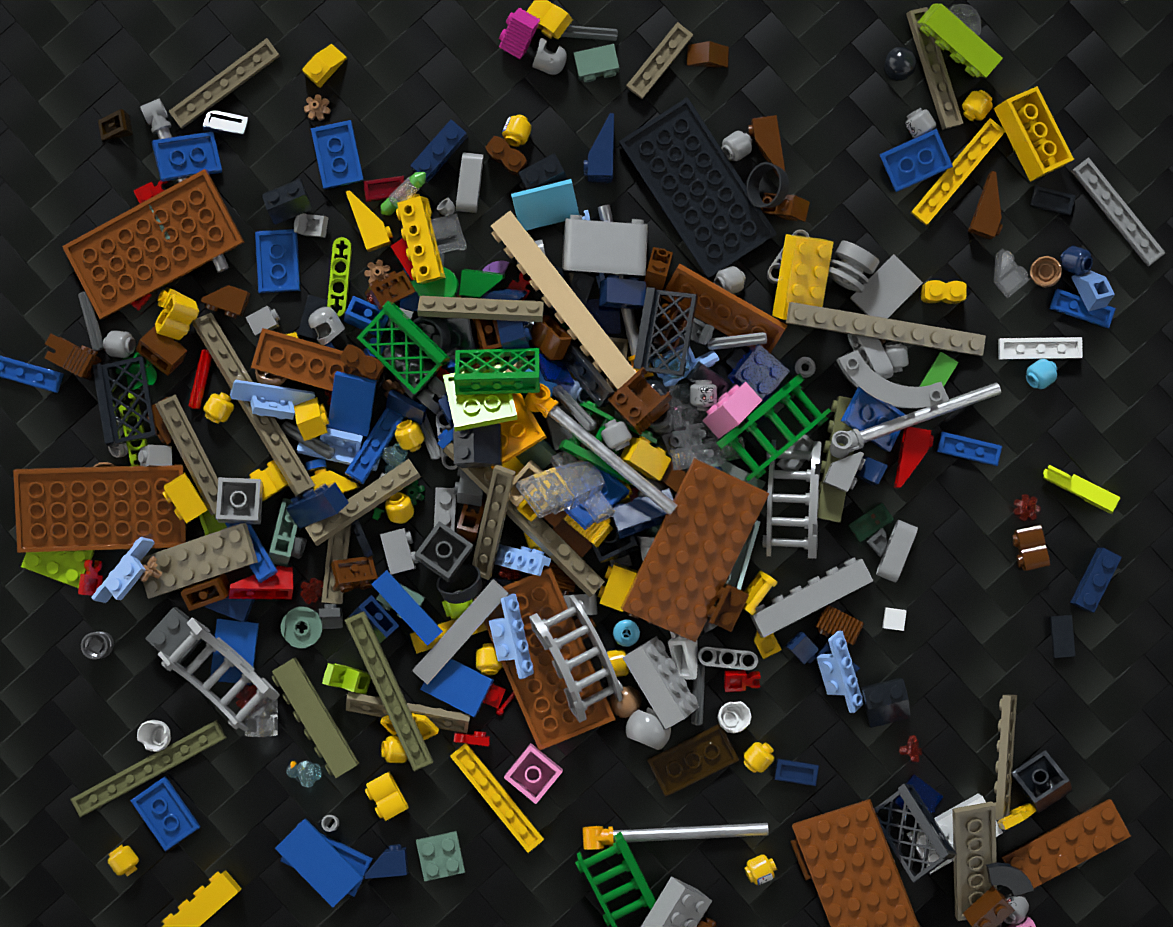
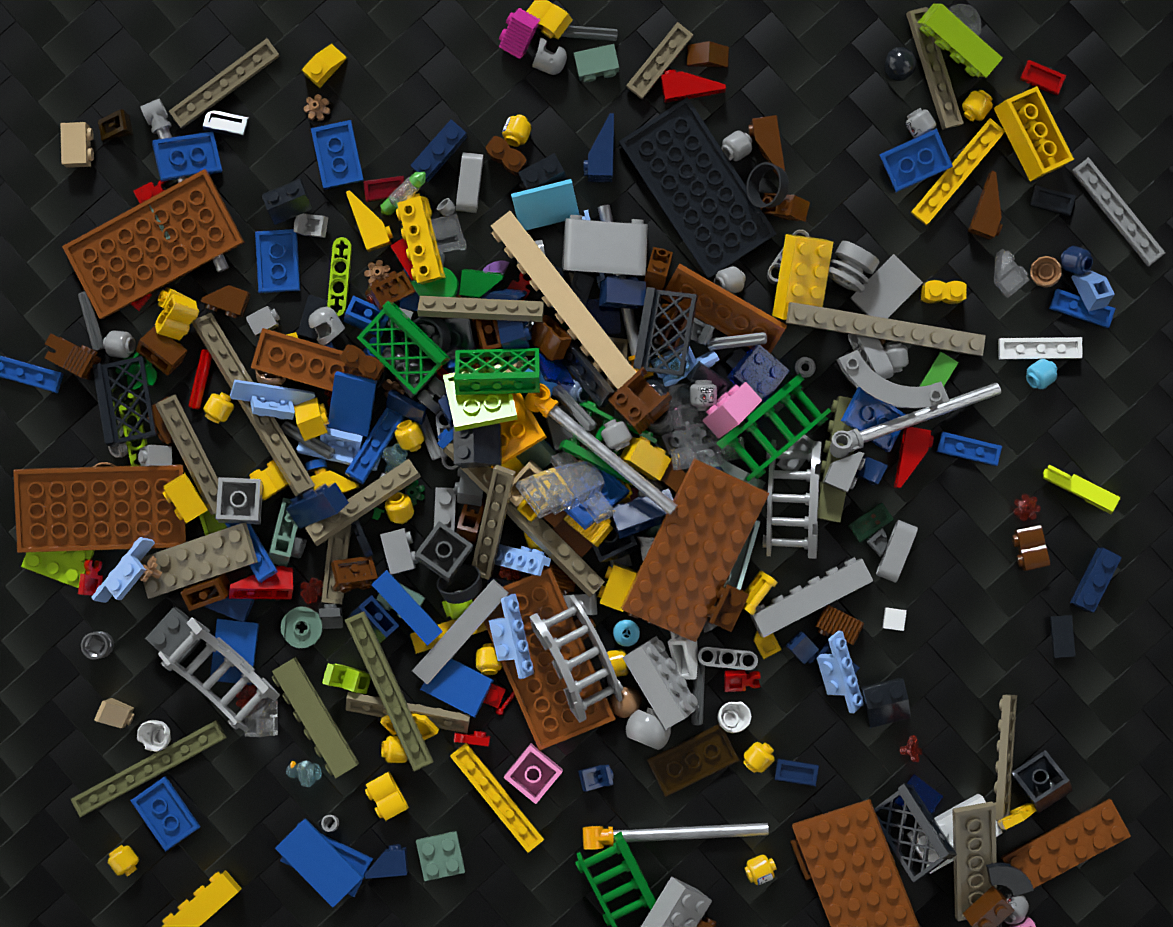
none -> tan brick [61,122,94,167]
none -> tan slope [94,698,135,728]
none -> dark blue bracket [579,765,613,791]
none -> red slope [661,70,726,103]
none -> red tile [1020,60,1066,96]

